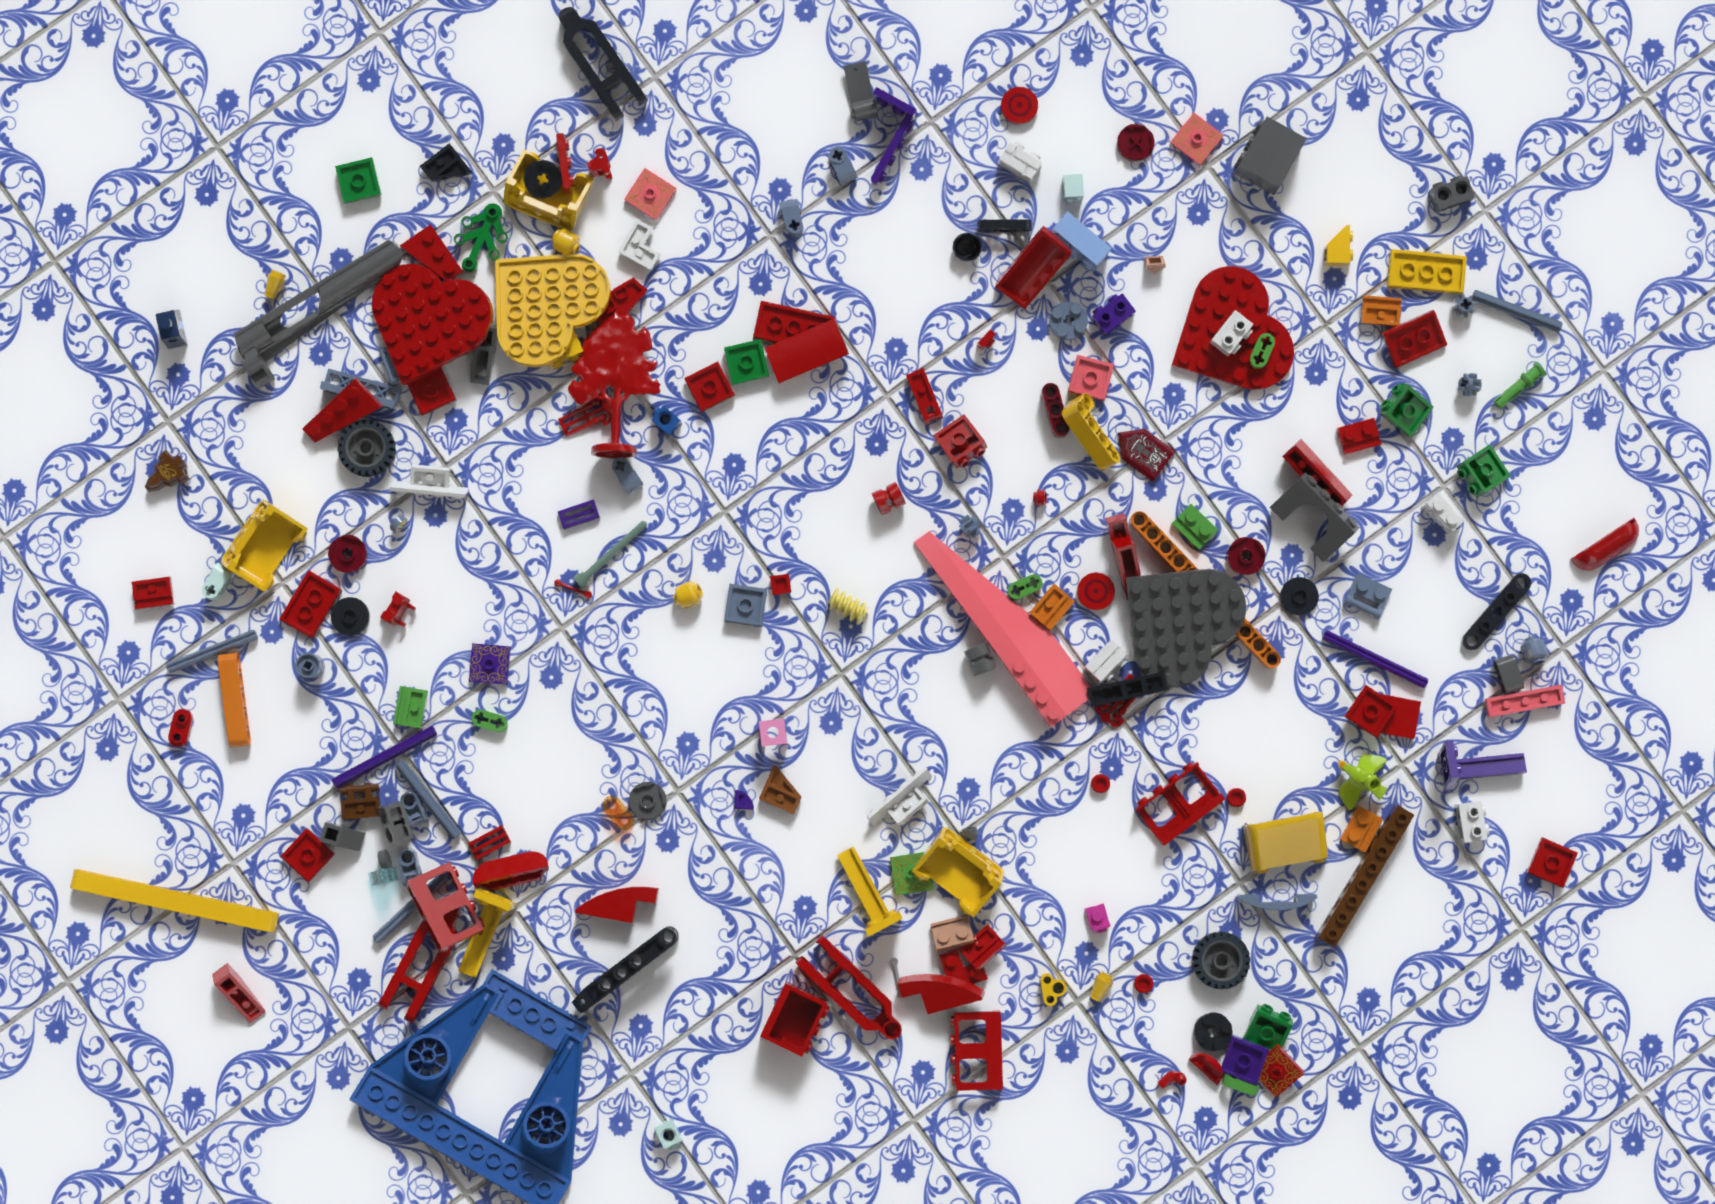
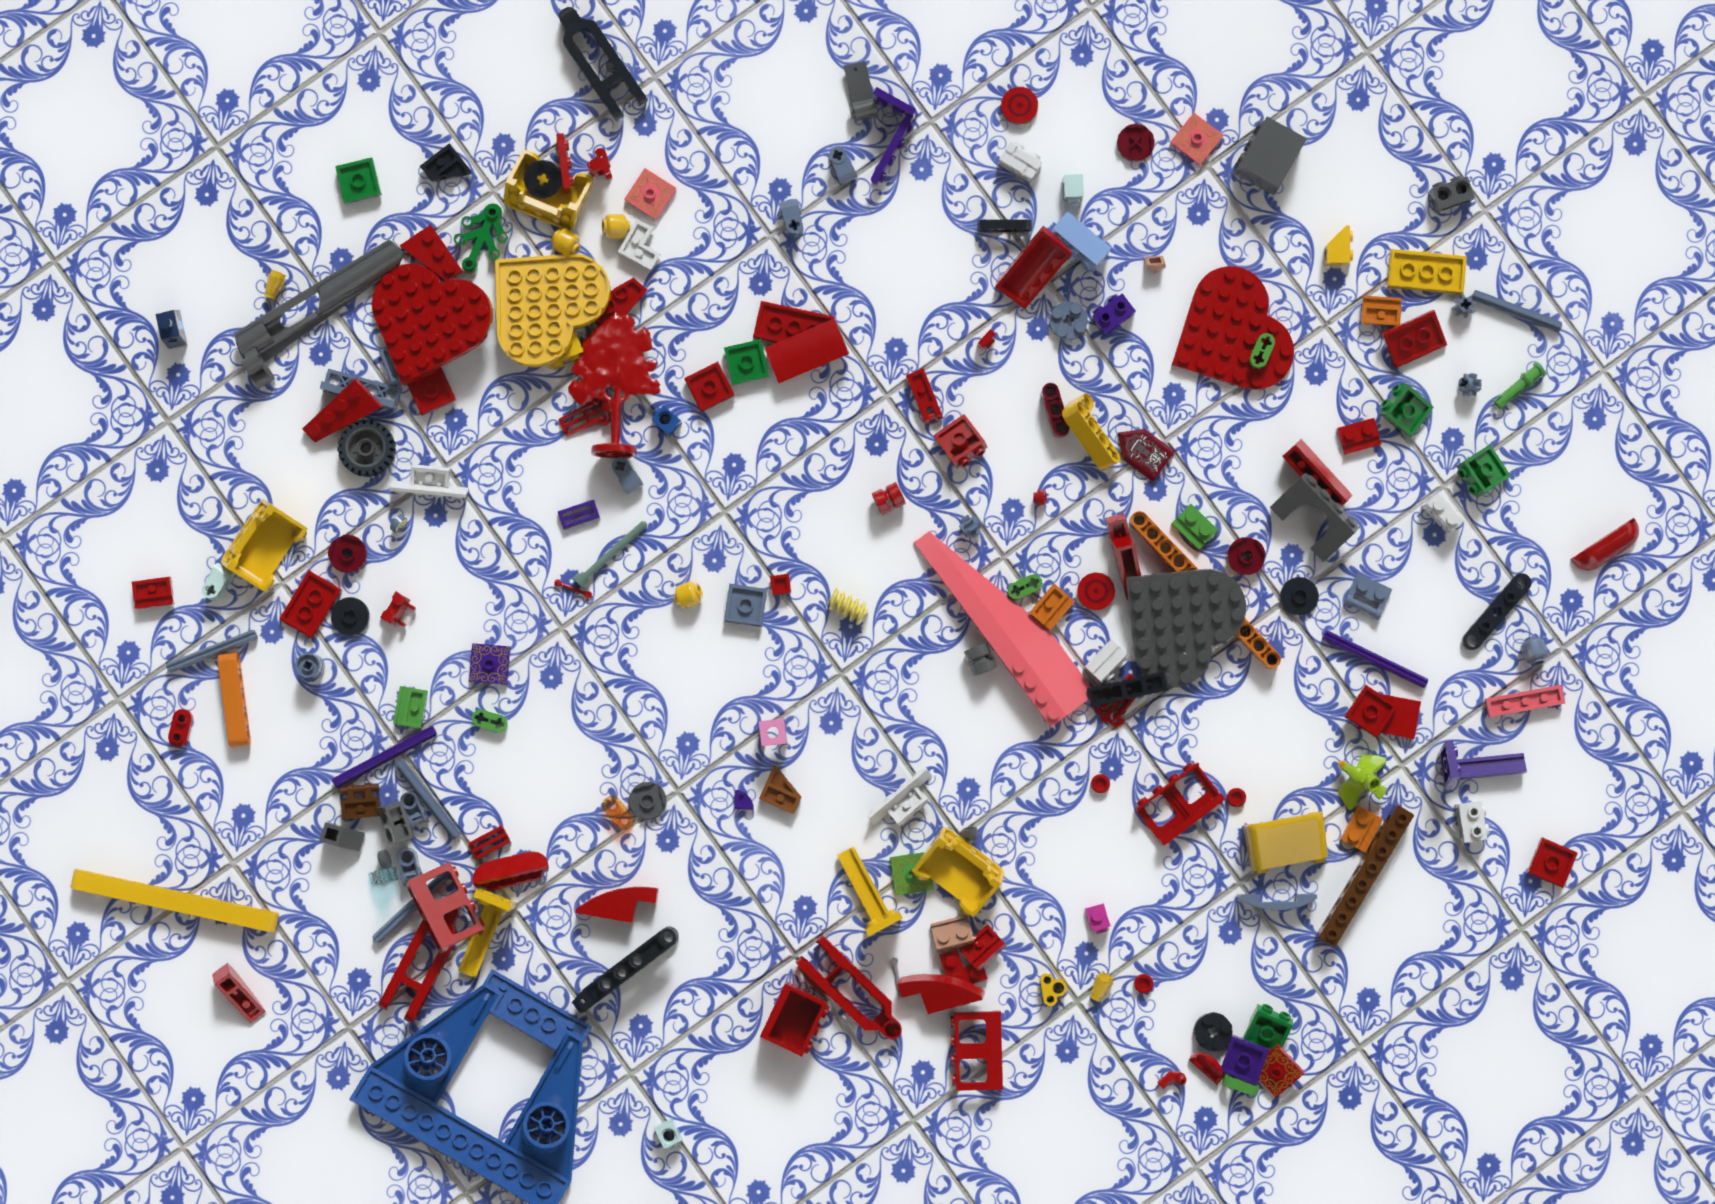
reddish brown rock [145,450,190,493] -> none
red plate [280,828,335,883] -> none
dark grey slope [470,324,498,385] -> none
black hair [952,232,982,261] -> none
coral plate [1067,355,1114,402] -> none
wheel [1192,932,1251,989] -> none
white brick [1210,310,1253,357] -> none
dark grey beam [1493,654,1524,695] -> none
none -> yellow head [602,214,630,239]

